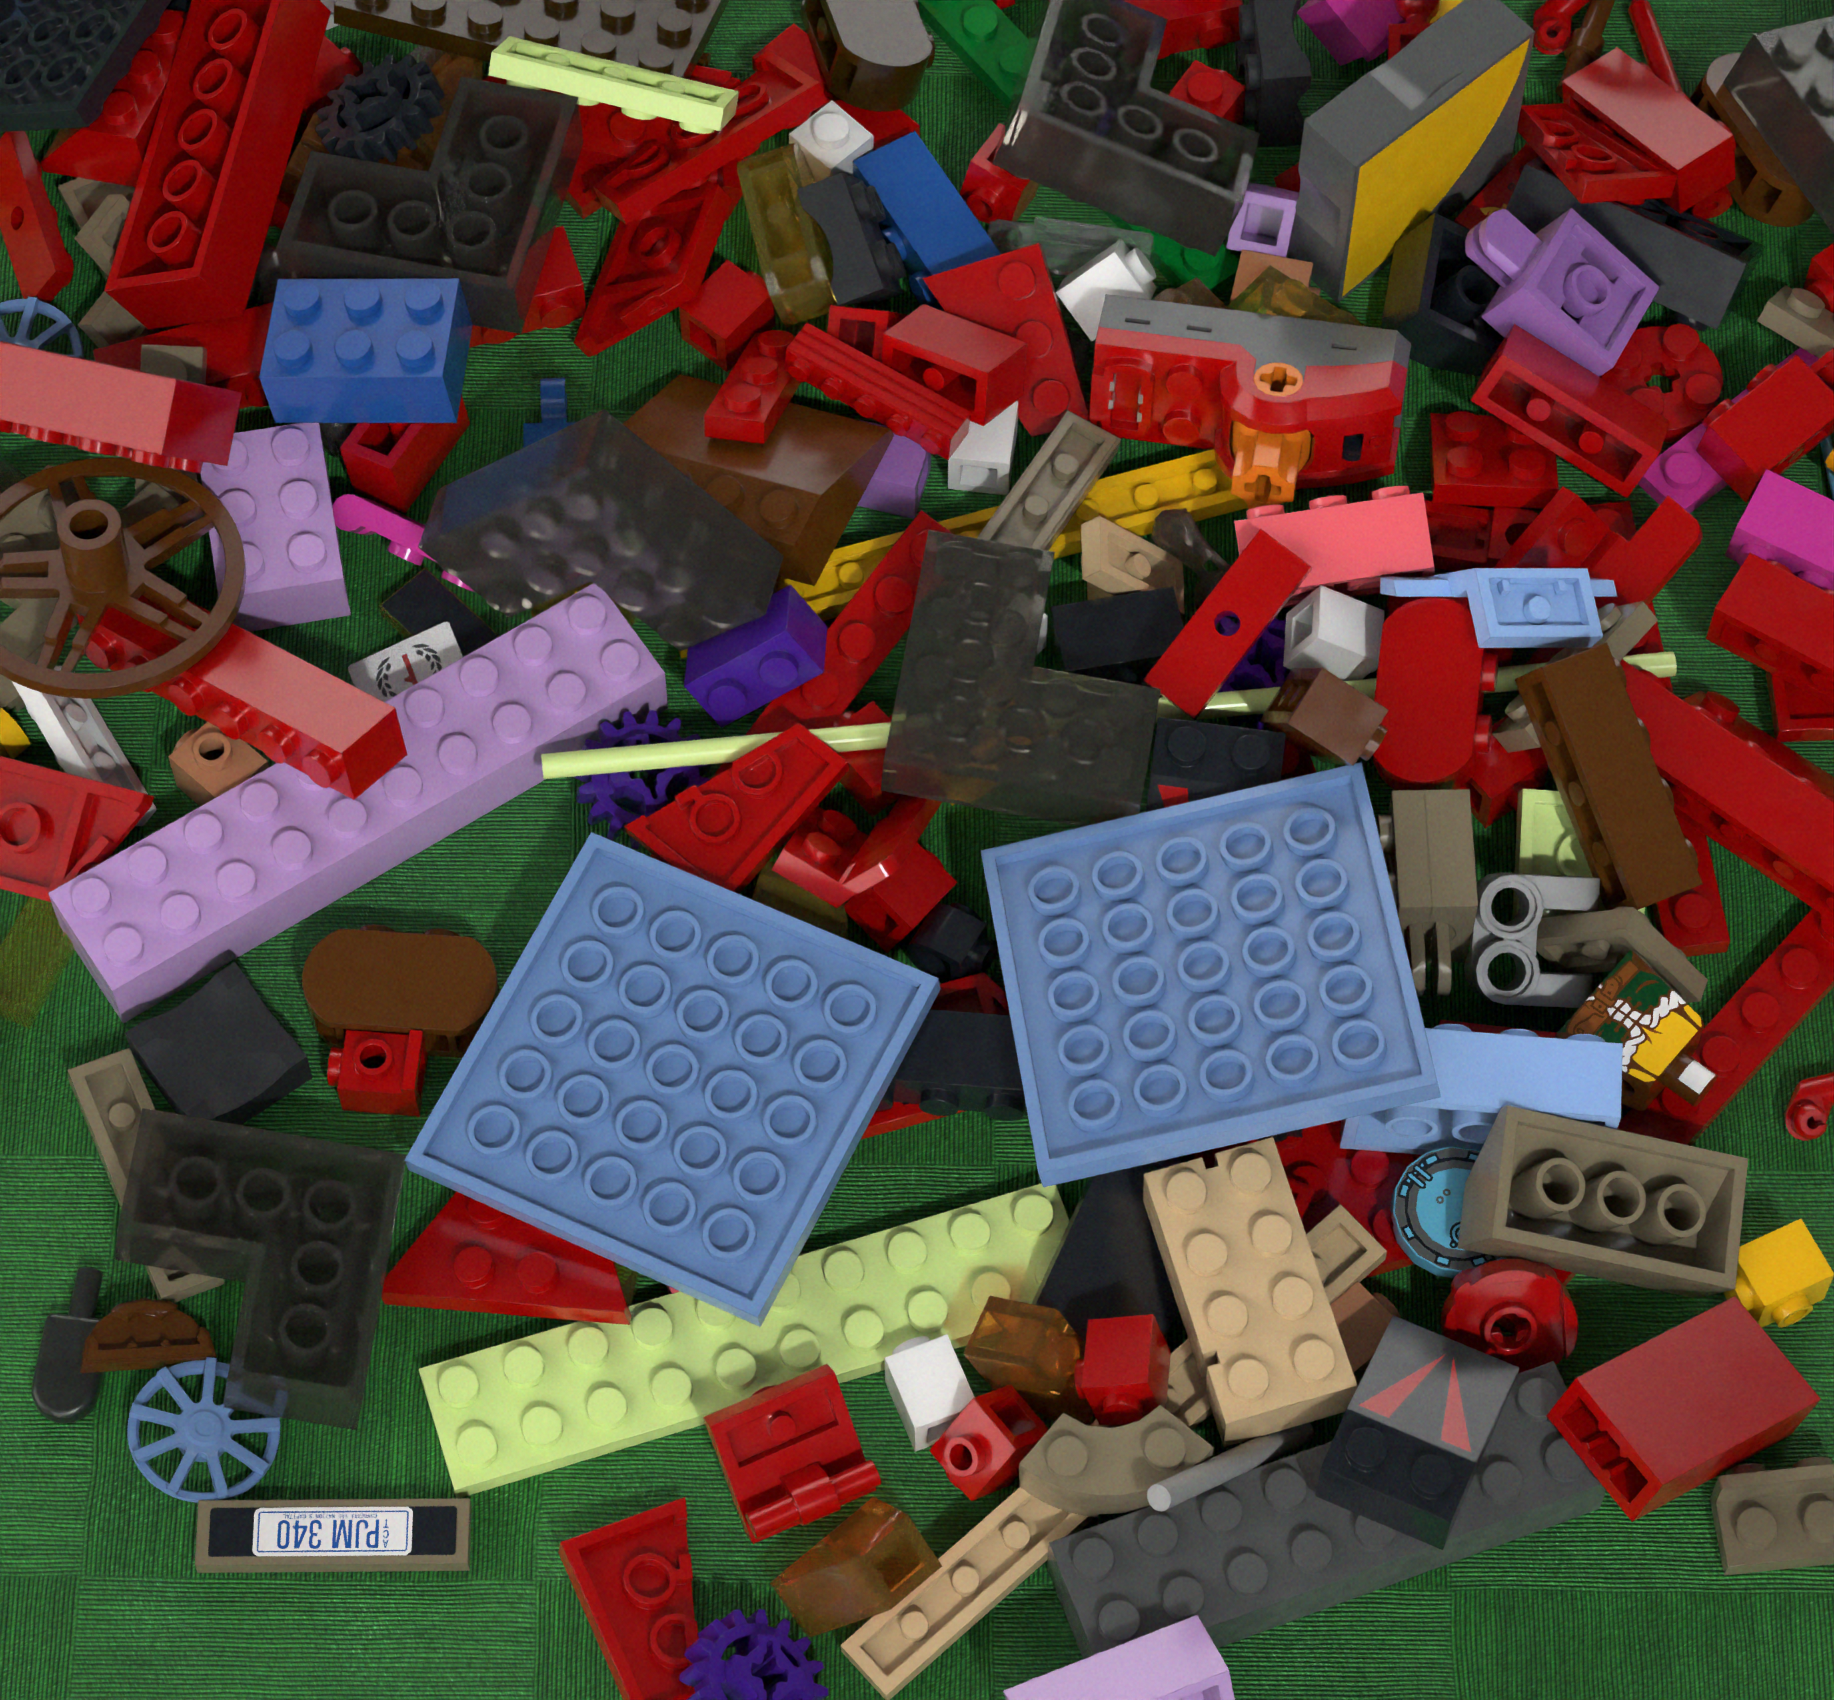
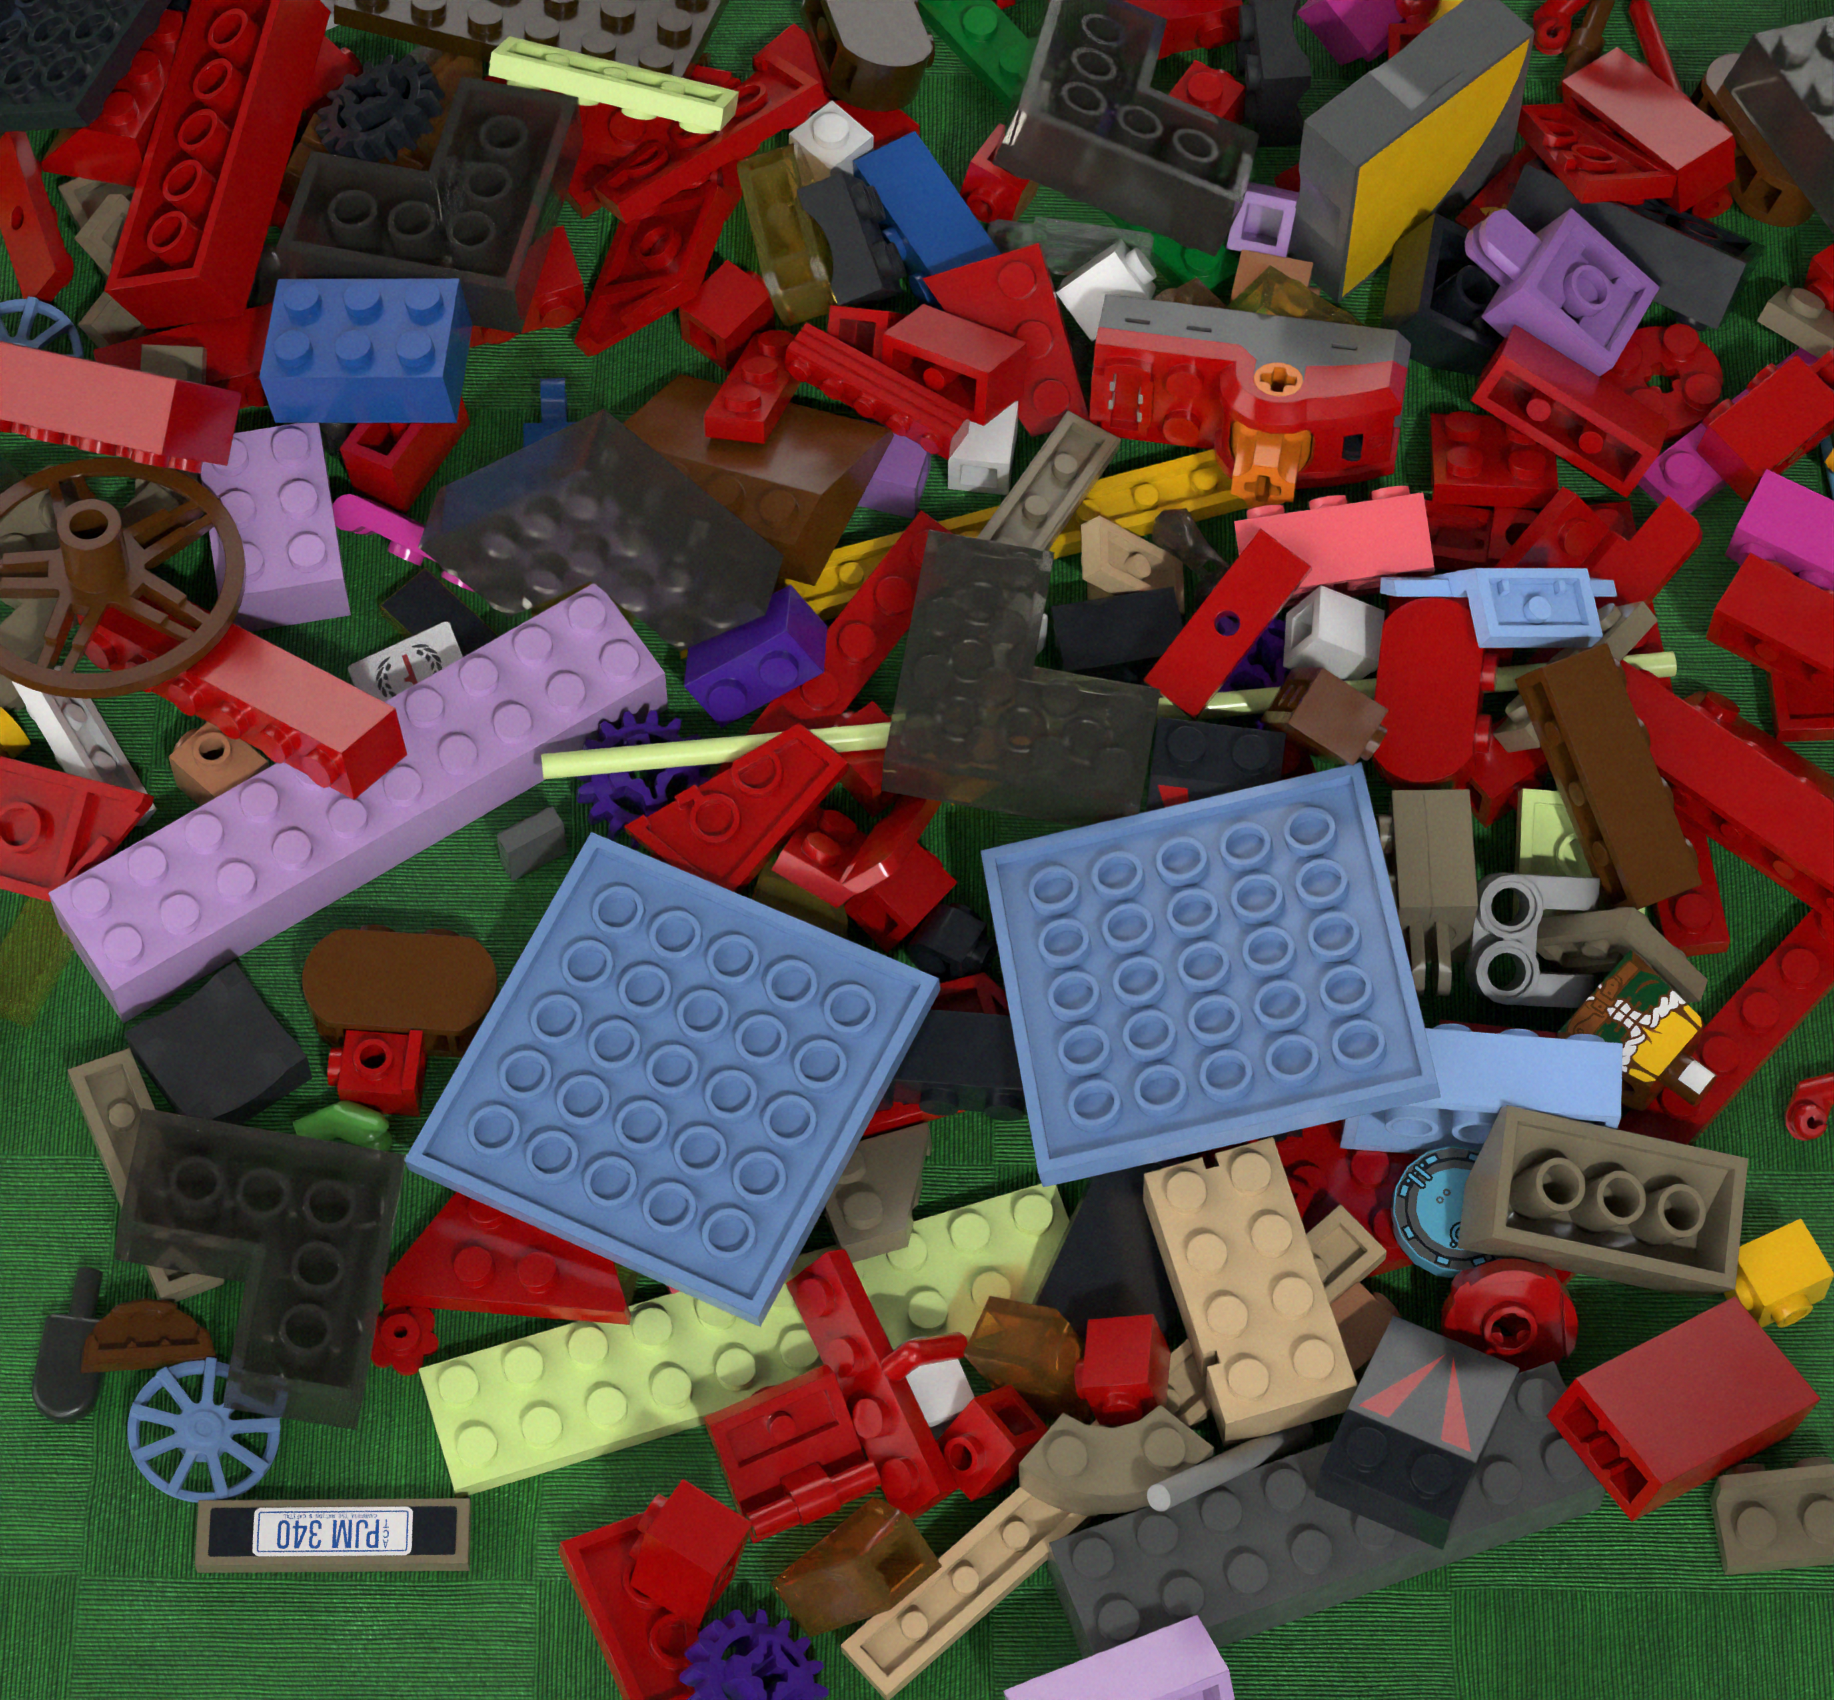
none -> bright green arm [293,1100,393,1158]
none -> red plant [363,1303,439,1376]
none -> dark grey tile [497,807,568,881]
none -> red brick [629,1479,753,1629]
none -> red plate [786,1249,969,1523]
none -> dark tan wing [823,1122,932,1263]

